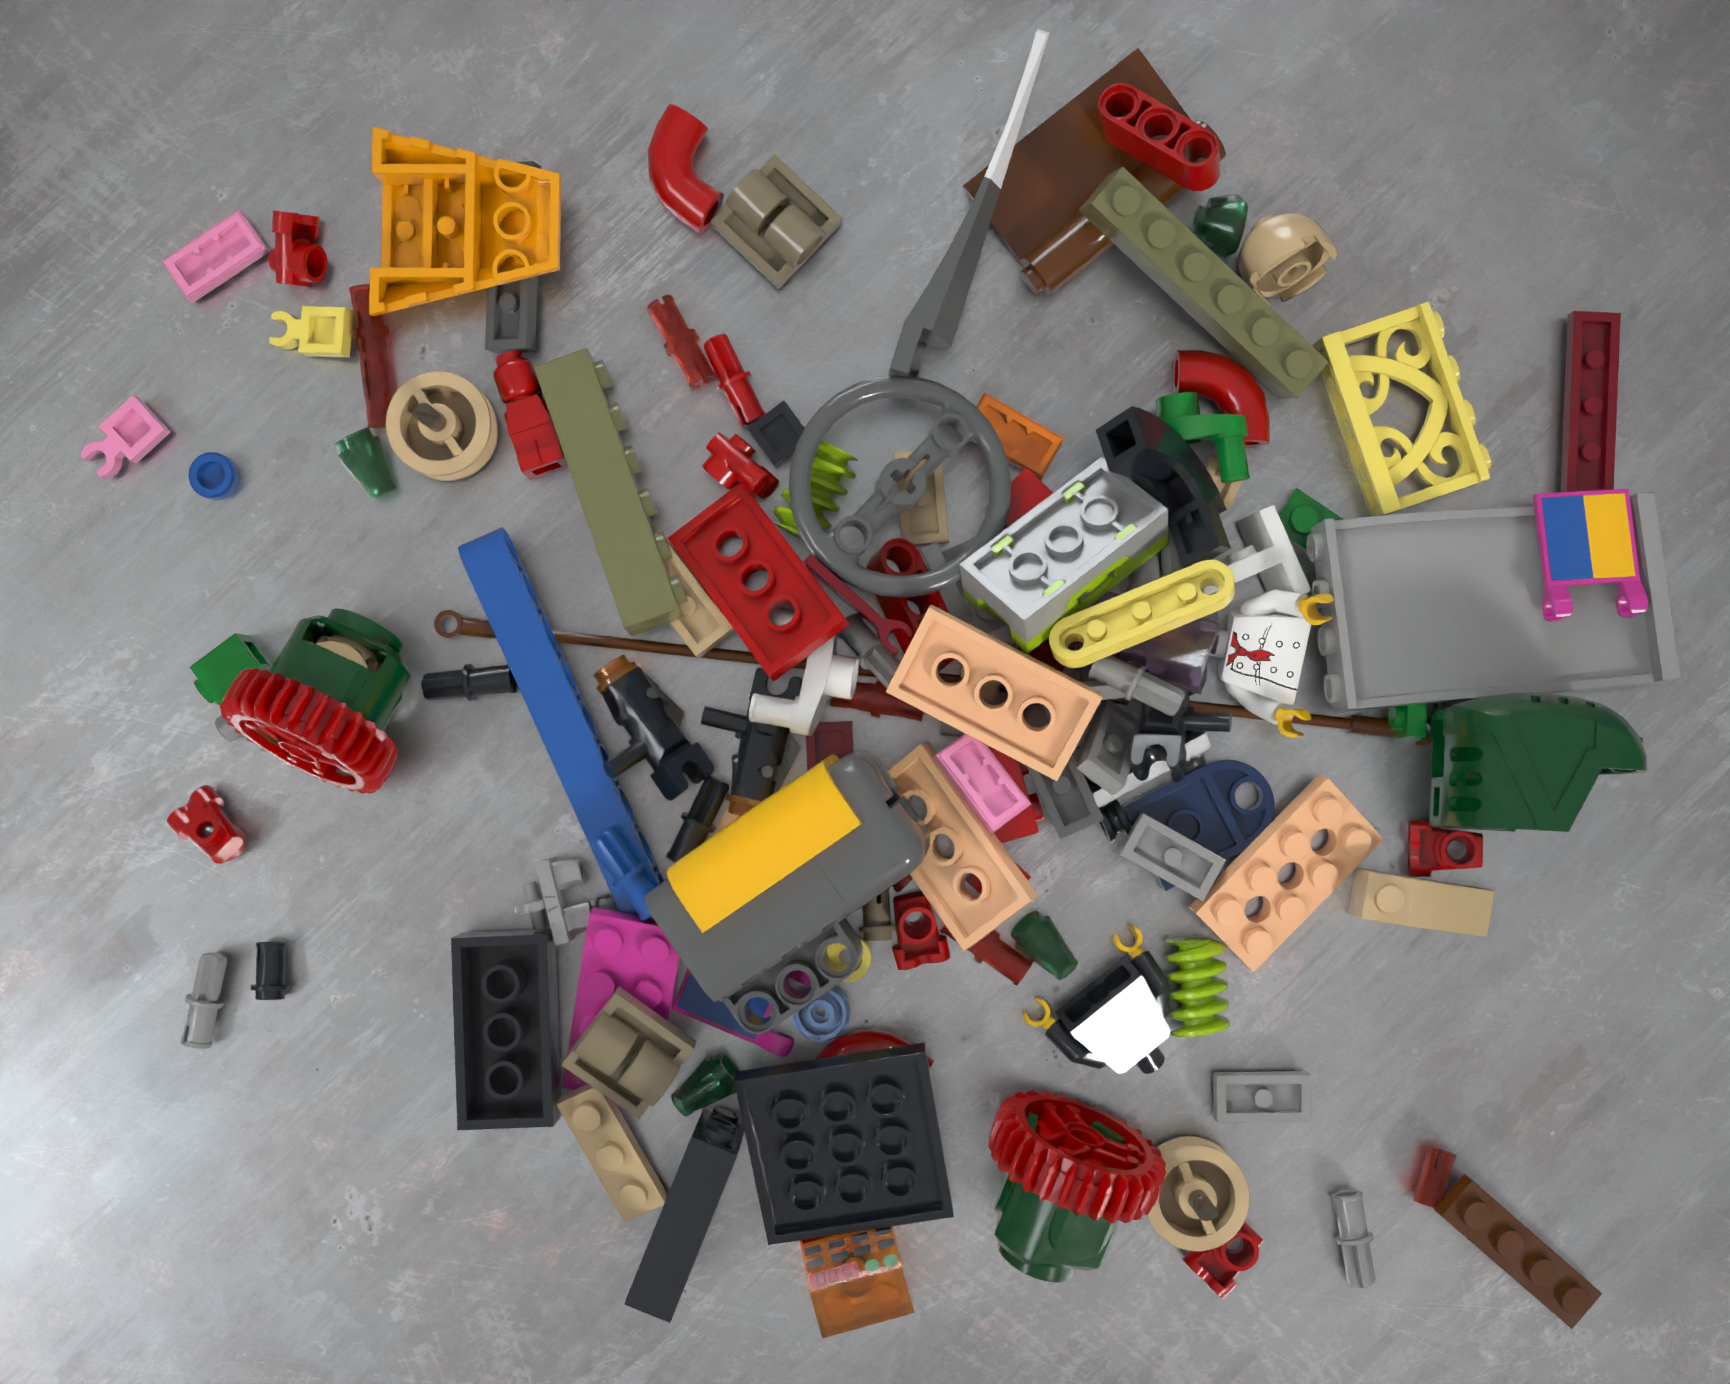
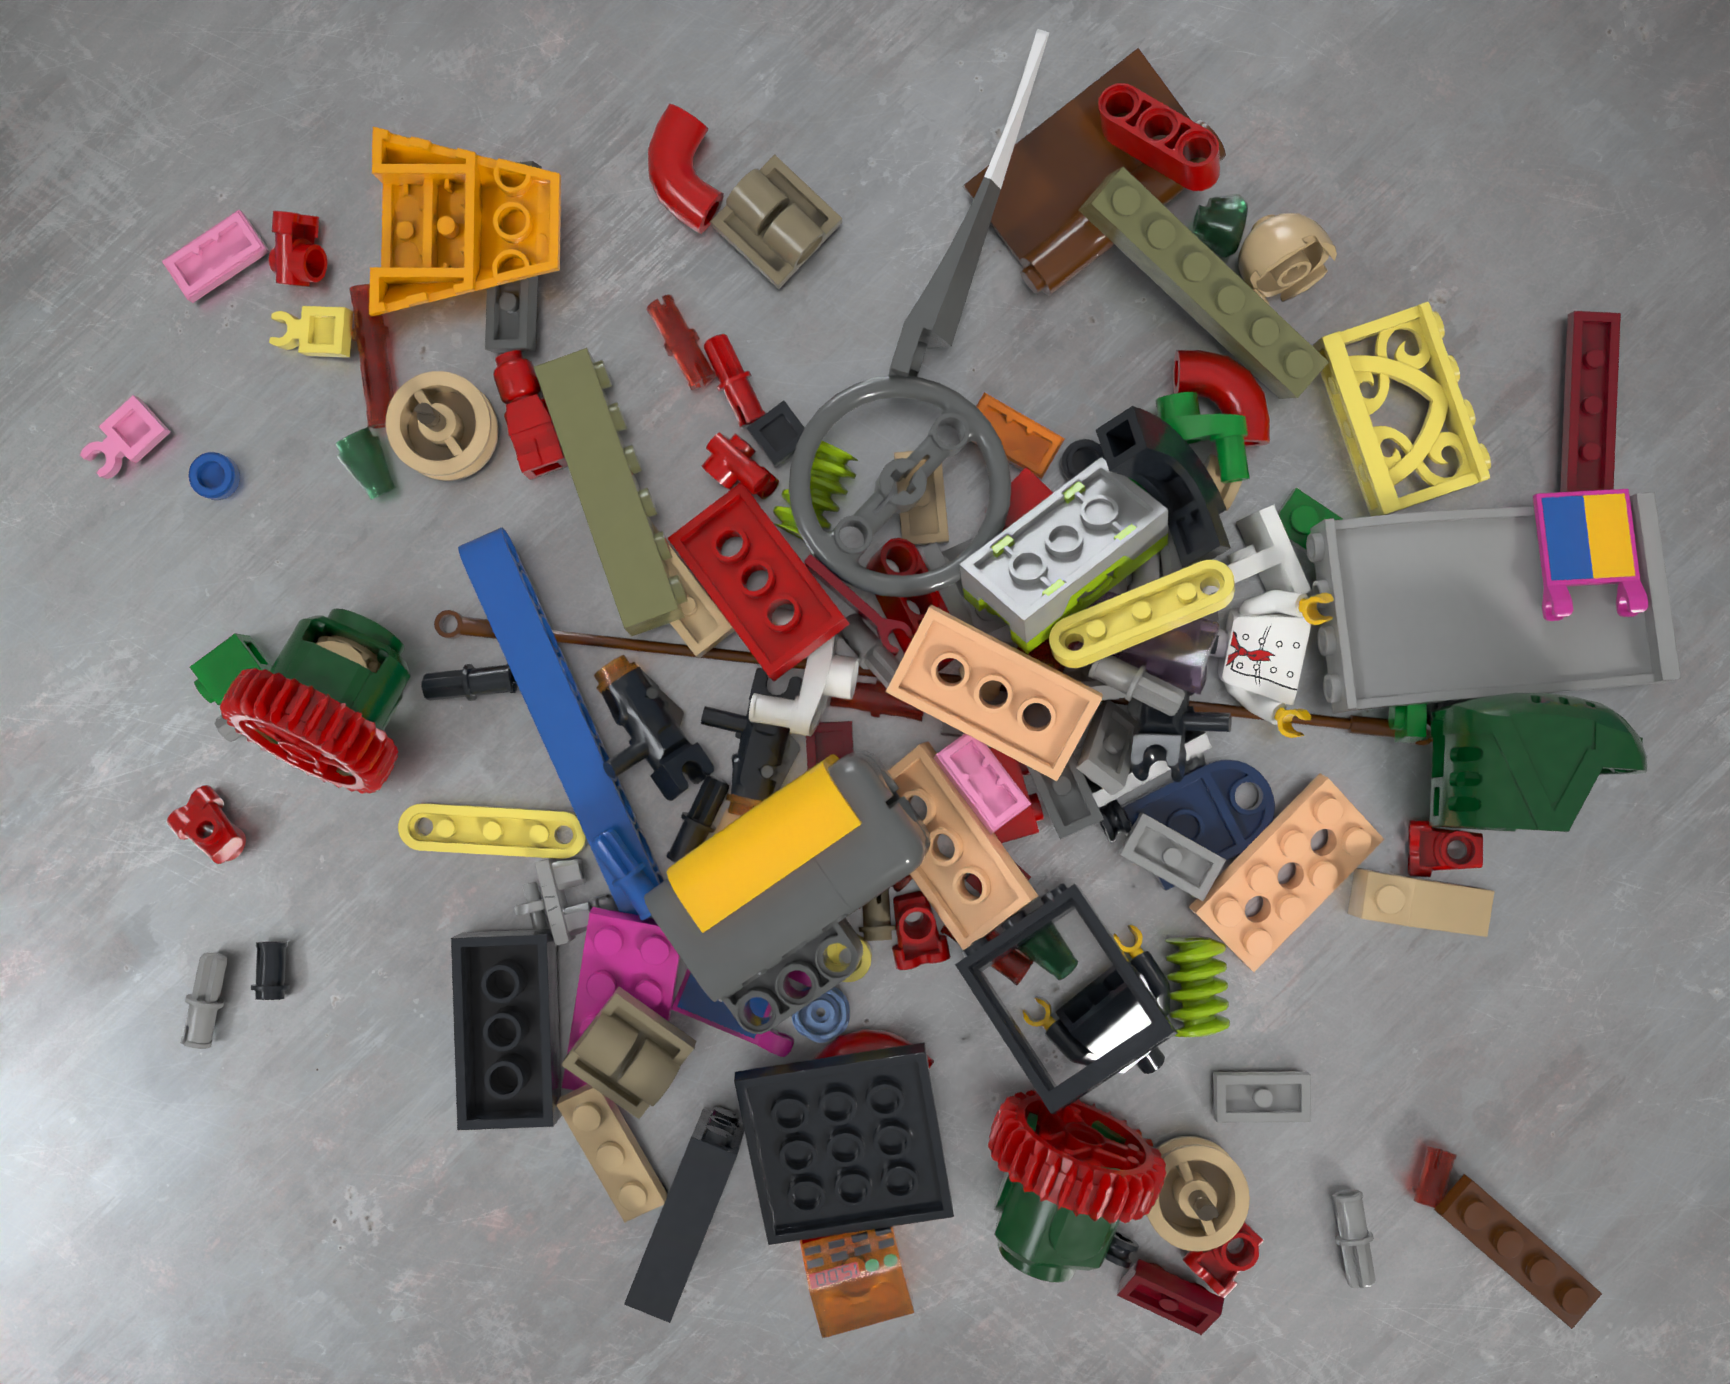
clear green cone [671,1052,739,1117] -> none
none -> light yellow plate [398,803,587,859]
none -> black window [955,883,1178,1114]
none -> black plate [1061,439,1105,481]
none -> black bush [1105,1230,1139,1268]
none -> dark red plate [1117,1259,1224,1335]

